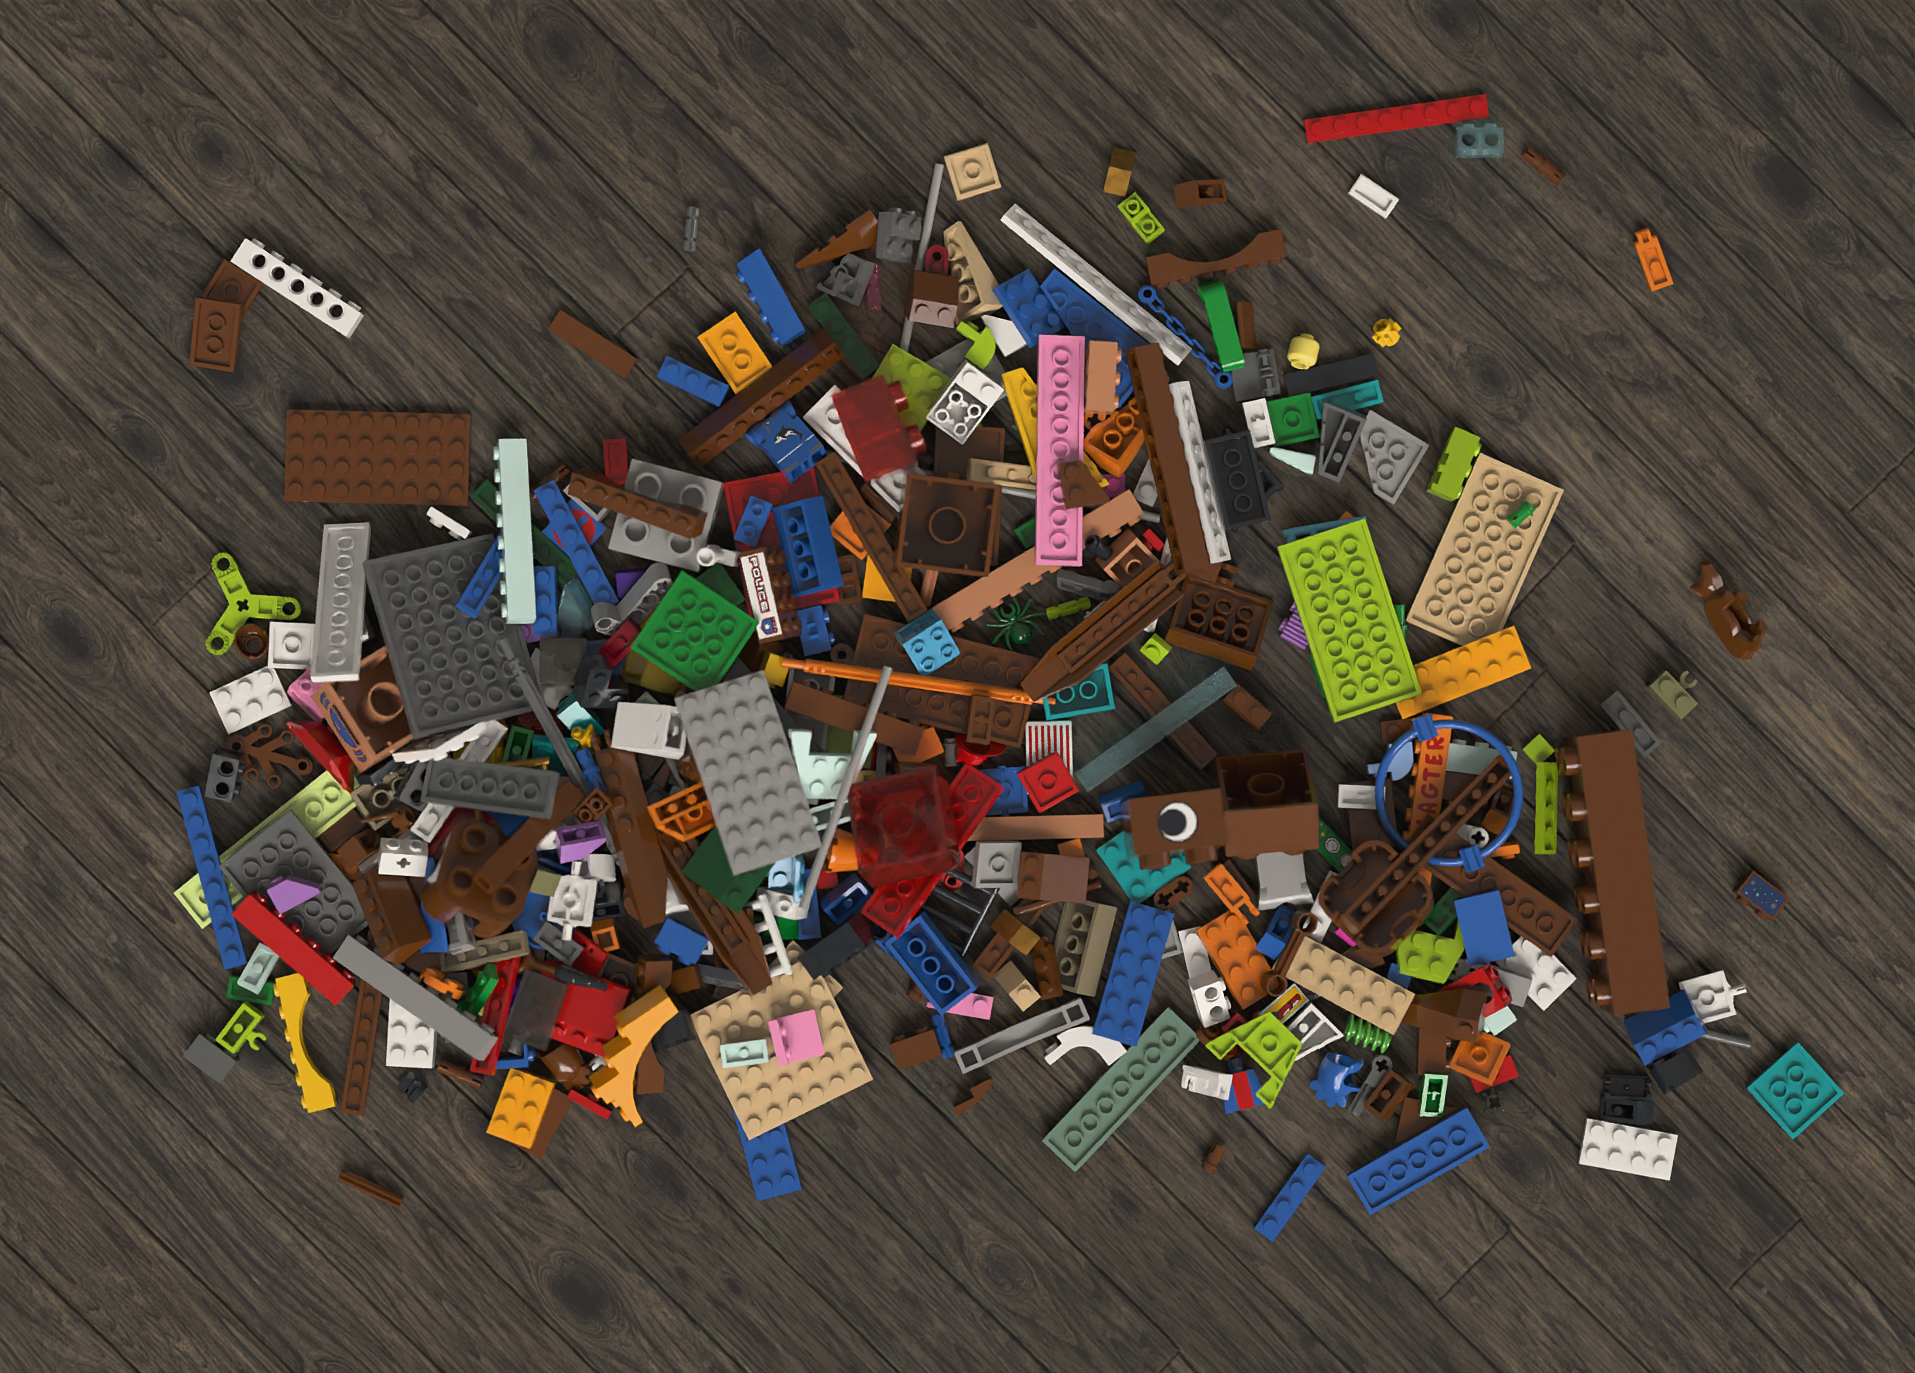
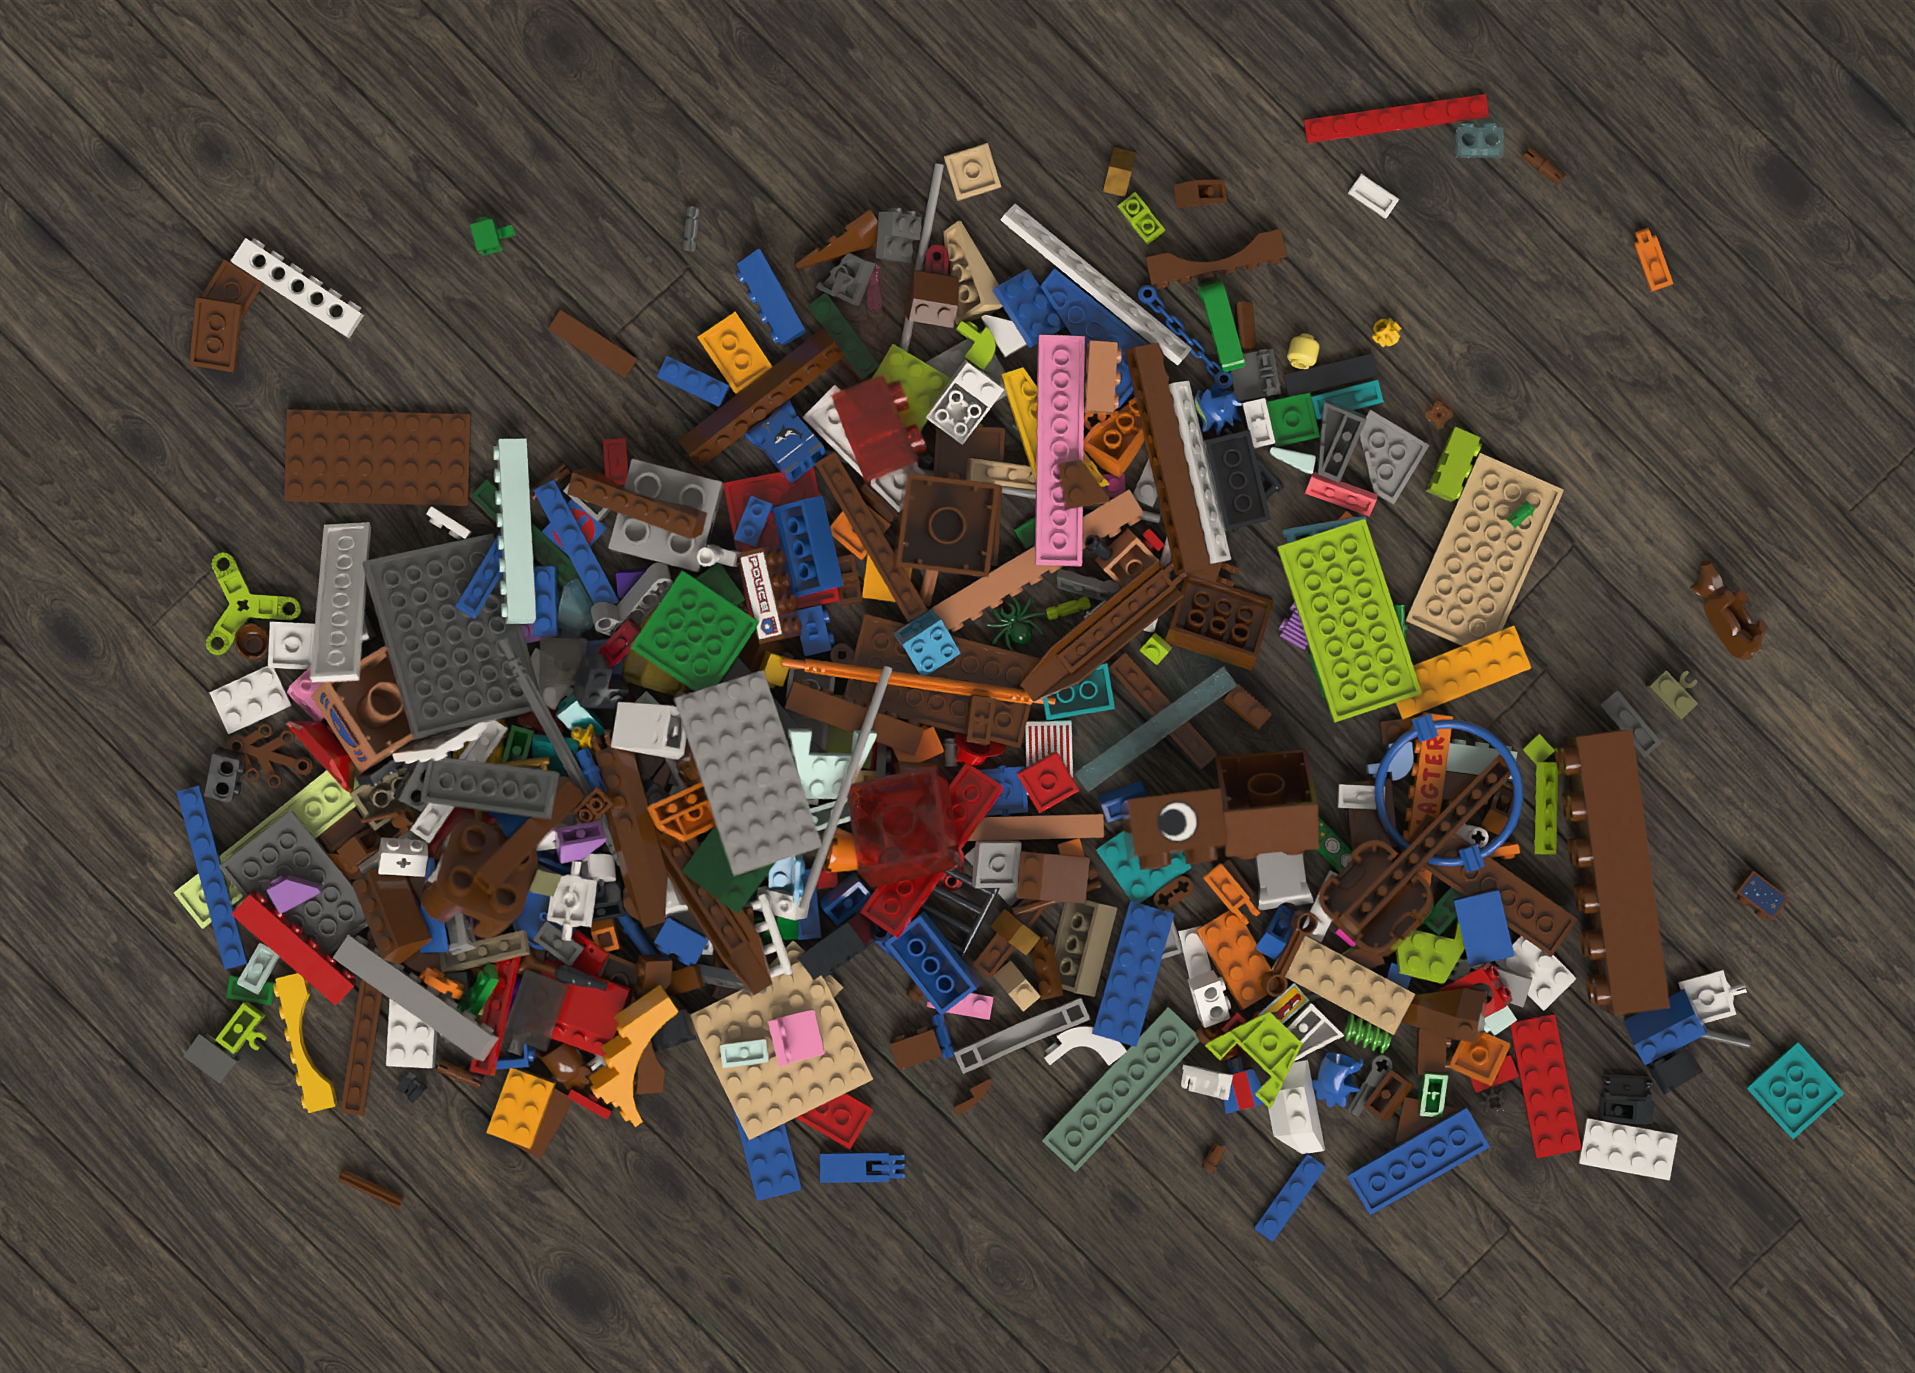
none -> green brick [470,216,516,256]
none -> blue pin [617,909,657,955]
none -> red plate [796,1093,873,1149]
none -> blue hinge [820,1152,905,1183]
none -> blue hair [1194,383,1244,435]
none -> white wedge [1268,1060,1325,1154]
none -> coral plate [1305,472,1378,516]
none -> clear orange plate [1425,401,1453,429]
none -> red plate [1509,1014,1582,1158]

